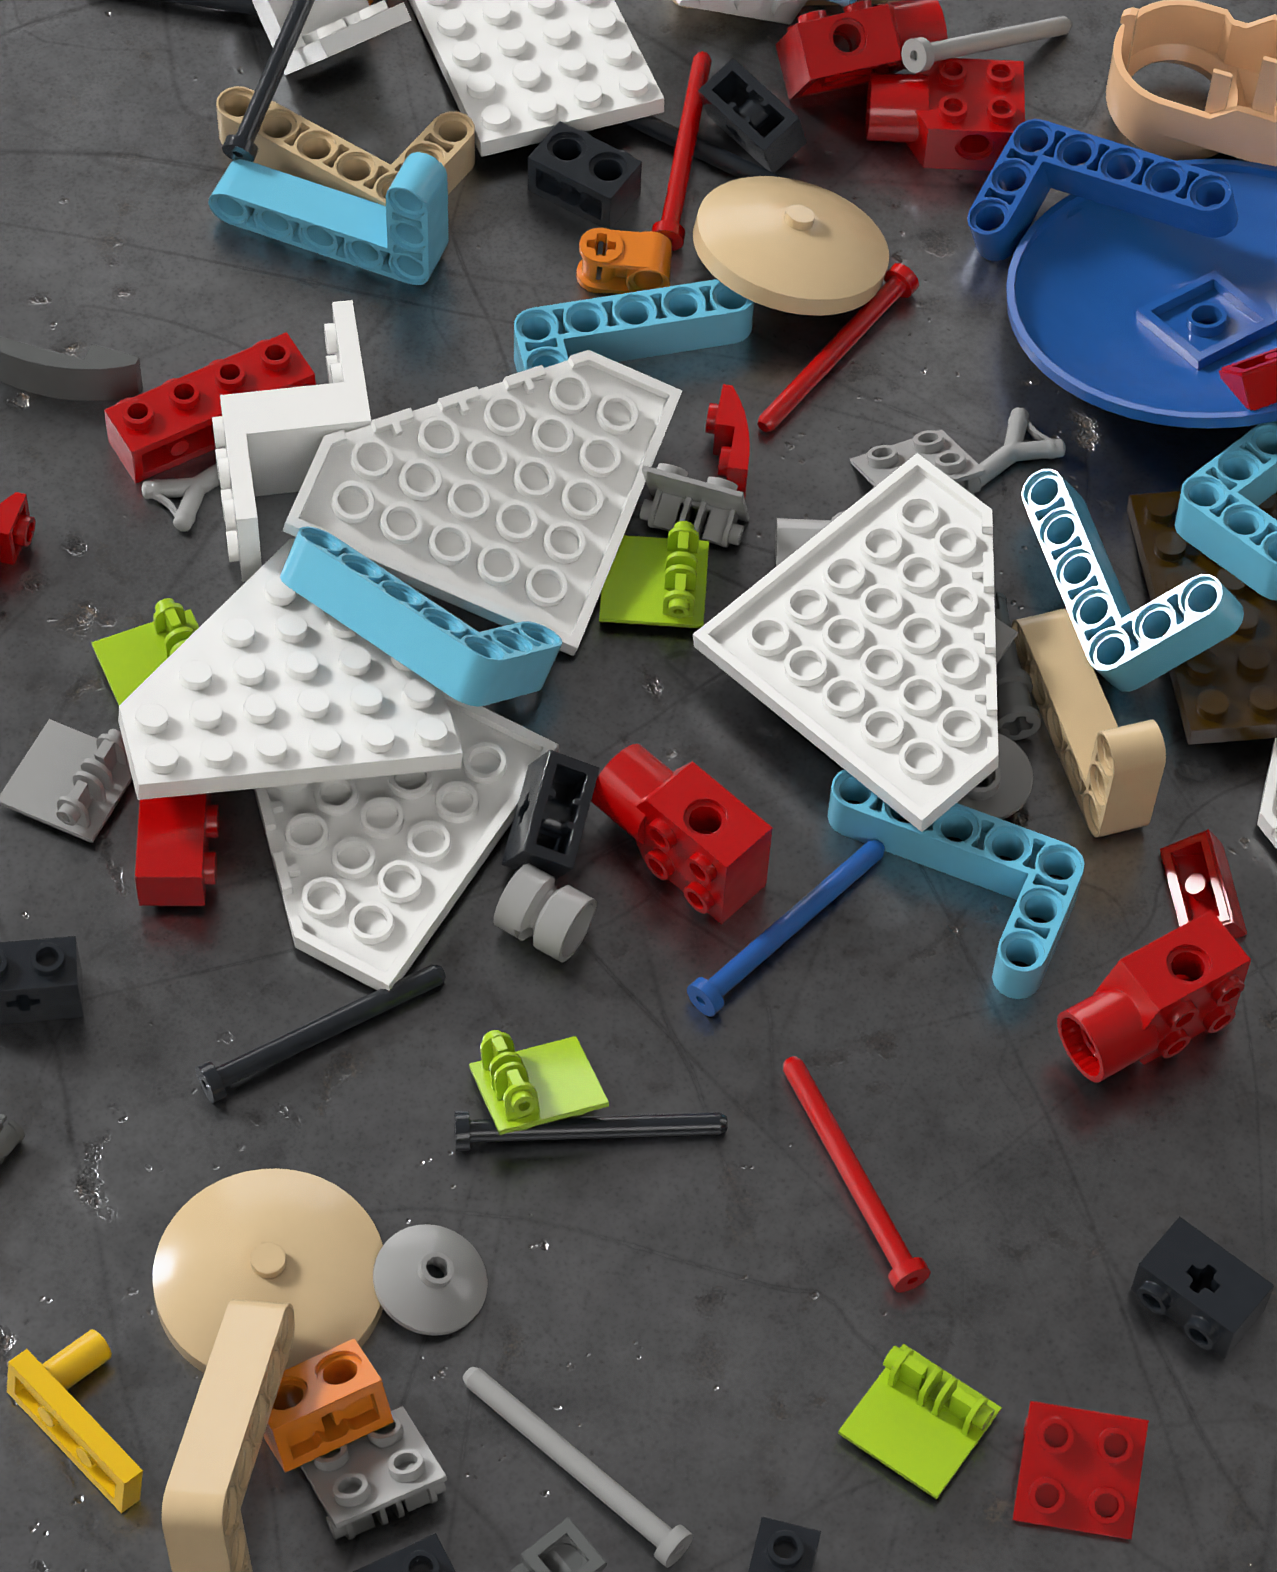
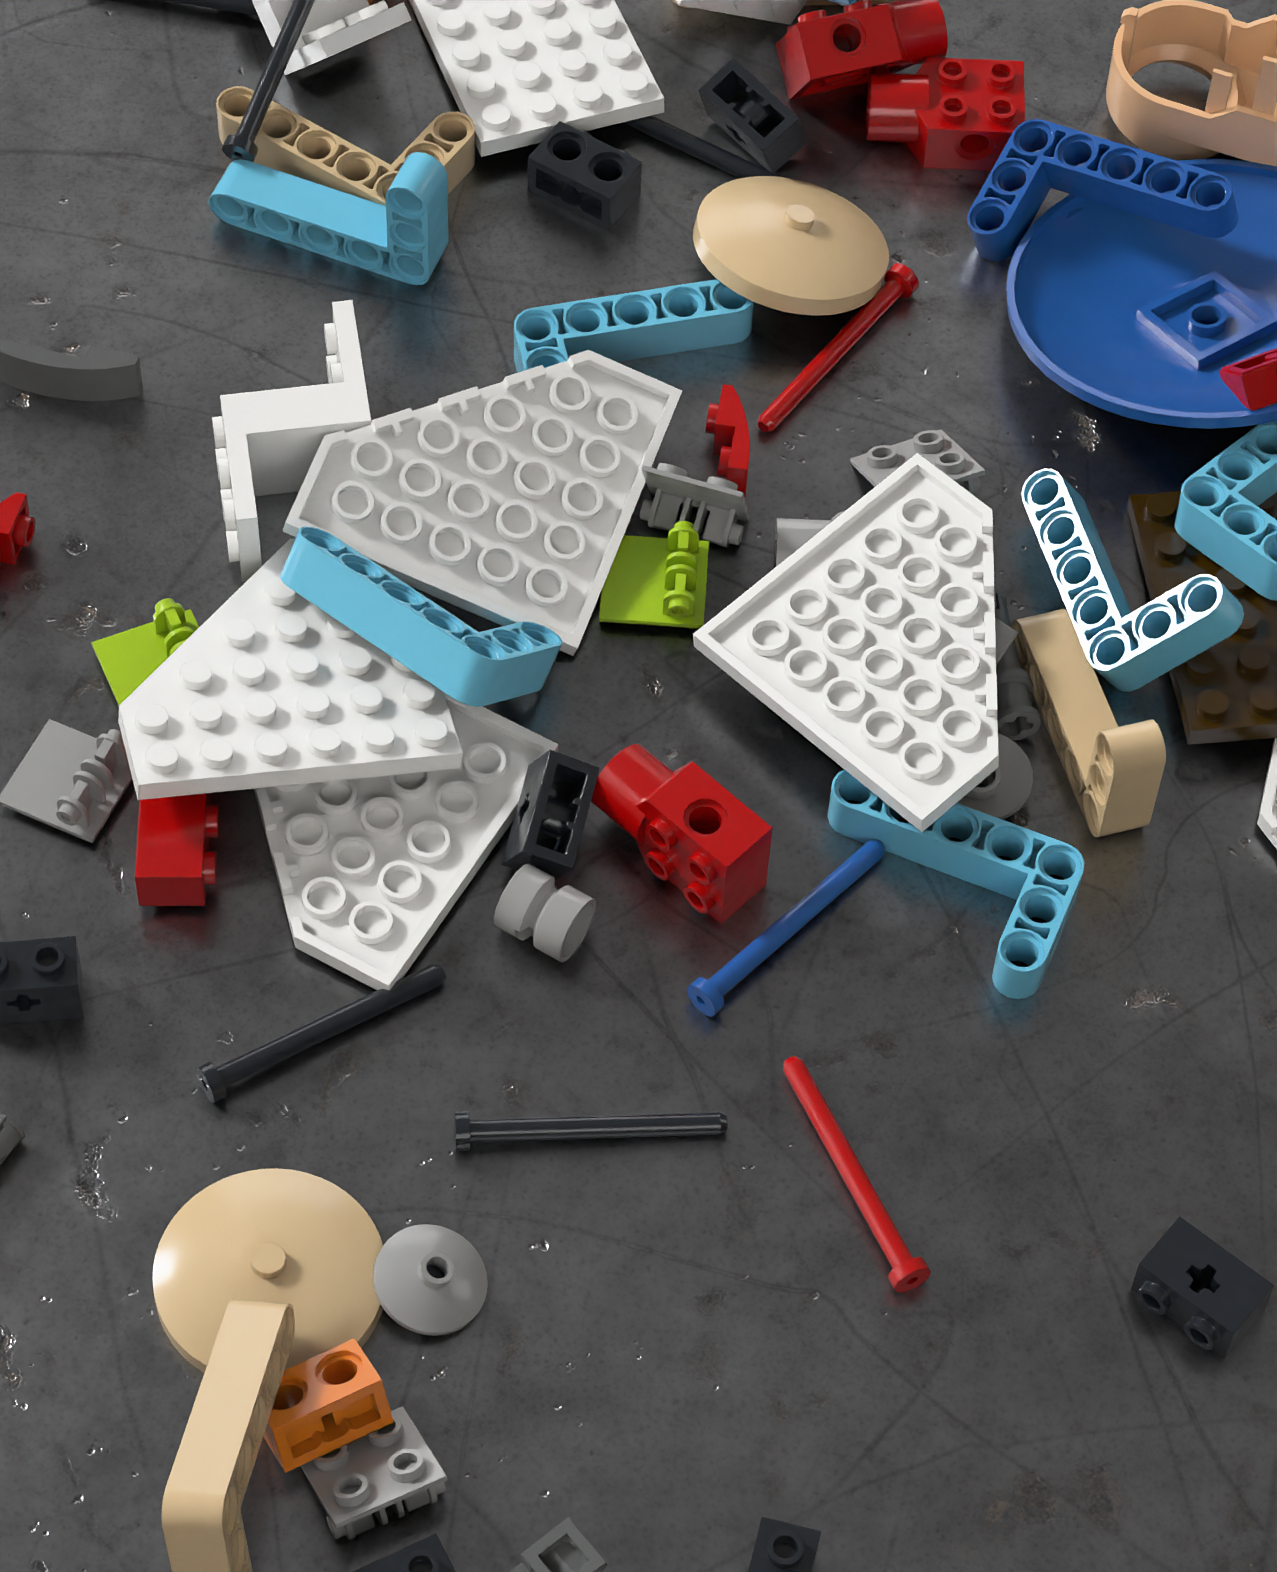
yellow piece [7,1329,143,1514] -> none
red brick [104,332,316,484] -> none
light grey piece [141,463,220,532] -> none
light grey bar [463,1367,693,1568] -> none
lime hinge [469,1030,609,1135] -> none
orange piece [576,227,672,294] -> none
red bar [651,51,712,251] -> none
lime hinge [838,1343,1002,1499] -> none
light grey bar [901,16,1072,73] -> none
light grey piece [978,408,1066,487] -> none
red hinge [1012,1401,1149,1540] -> none
red brick [1057,910,1251,1083] -> none
red slope [1160,829,1247,939] -> none

